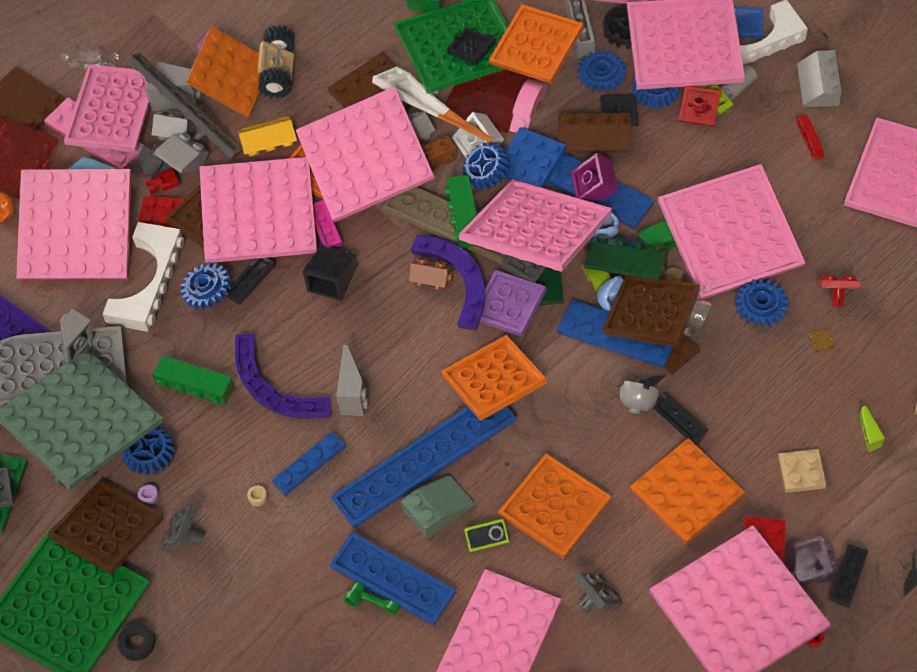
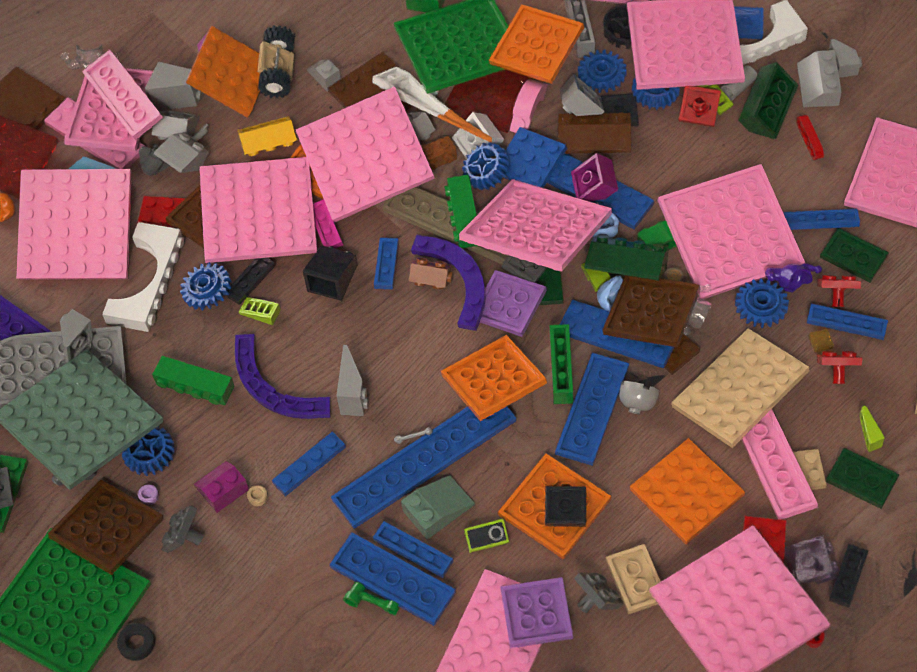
dark grey plate [127,52,243,158] -> none
red plate [145,169,180,195] -> none
black plate [447,28,496,65] -> none
black plate [653,392,709,445] -> none
none -> bright pink plate [83,50,163,140]
none -> magenta slope [194,461,249,513]
none -> lime slope [239,297,281,325]
none -> light grey slope [307,60,341,92]
none -> blue plate [373,521,453,578]
none -> blue plate [374,238,399,290]
none -> light grey hinge [394,427,433,444]
none -> medium lavender plate [500,577,573,648]
none -> black tile [545,486,586,527]
none -> green brick [550,324,573,404]
none -> blue plate [555,353,629,466]
none -> light grey slope [559,74,604,116]
none -> tan plate [606,544,661,615]
none -> tan plate [671,328,809,448]
none -> dark green slope [738,62,798,139]
none -> bright pink plate [741,409,818,520]
none -> dark purple piece [765,263,822,292]
none -> blue plate [783,209,860,230]
none -> blue plate [807,304,888,340]
none -> red plate [817,351,862,384]
none -> dark green tile [820,228,889,283]
none -> dark green tile [826,448,900,509]
none -> light grey slope [829,39,862,78]

